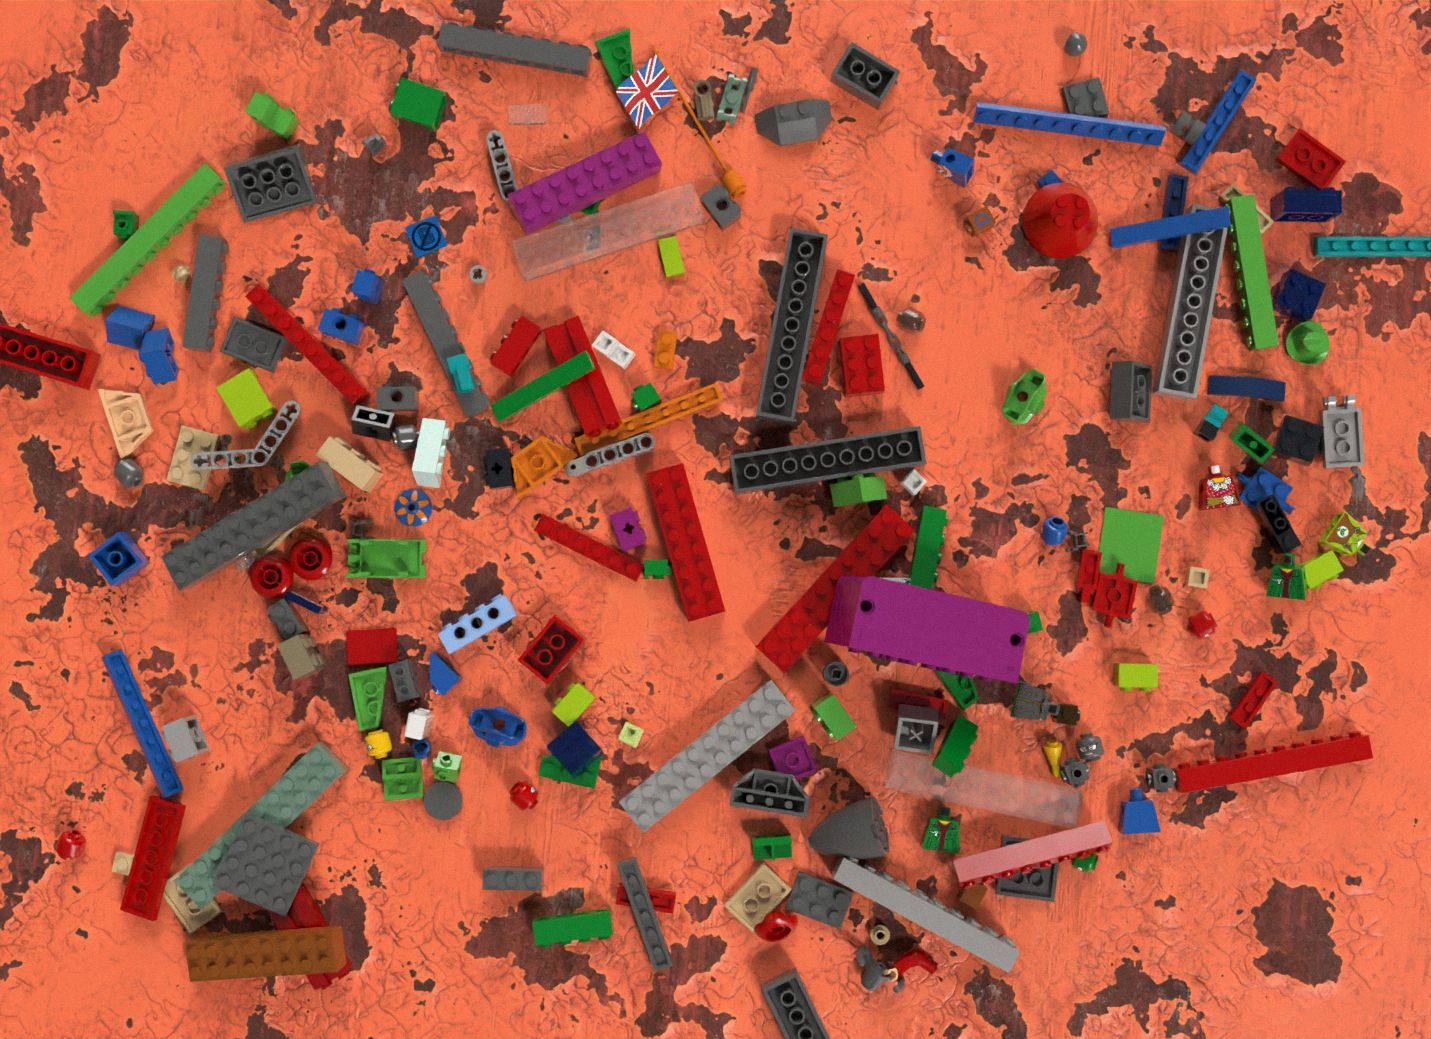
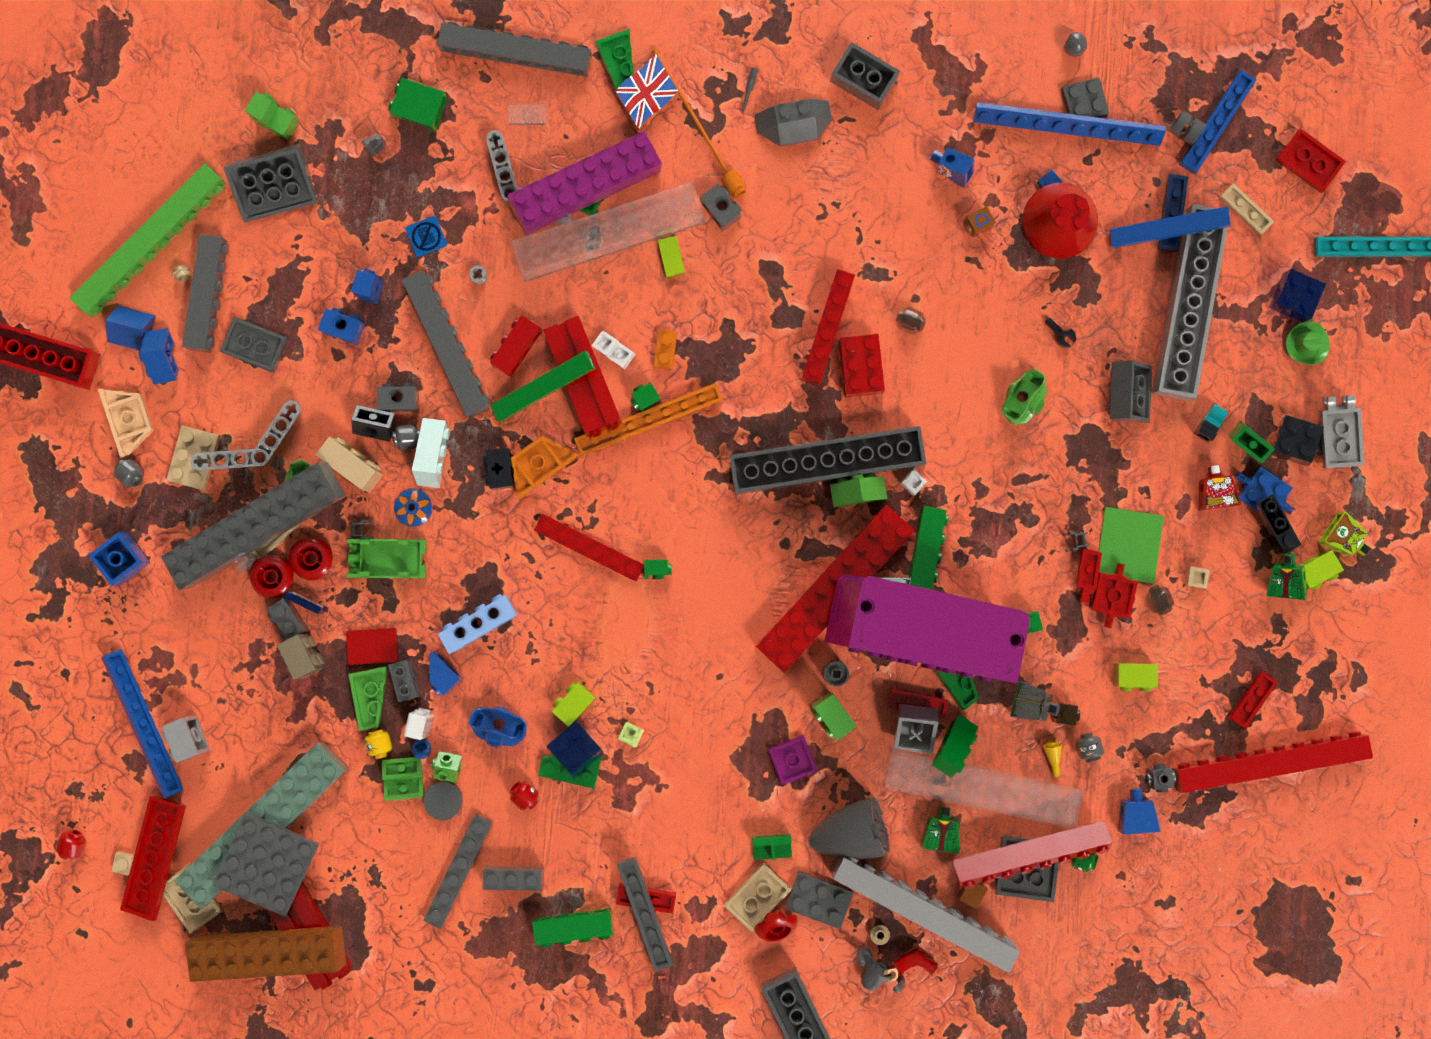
green brick [113,210,139,241] -> none
lime panel [216,368,277,429] -> none
red brick [245,283,371,406] -> none
teal piece [447,353,475,394] -> none
red brick [518,615,586,685] -> none
light grey piece [564,433,655,477] -> none
magenta brick [609,507,647,552] -> none
light grey brick [619,679,796,833] -> none
red brick [646,463,725,622] -> none
dark tan piece [693,79,714,121] -> none
sand green plate [716,74,748,125] -> none
dark grey wedge [729,768,810,818] -> none
dark grey brick [755,228,828,425] -> none
piece [858,282,924,390] -> none
blue head [1040,516,1068,546] -> none
dark grey brick [1059,757,1090,787] -> none
red head [1187,611,1218,639] -> none
dark blue slope [1207,376,1286,402] -> none
bright green brick [1224,194,1279,351] -> none
clear blue brick [1270,187,1342,223] -> none
none -> dark grey plate [423,814,493,929]
none -> black bar [1045,318,1076,348]

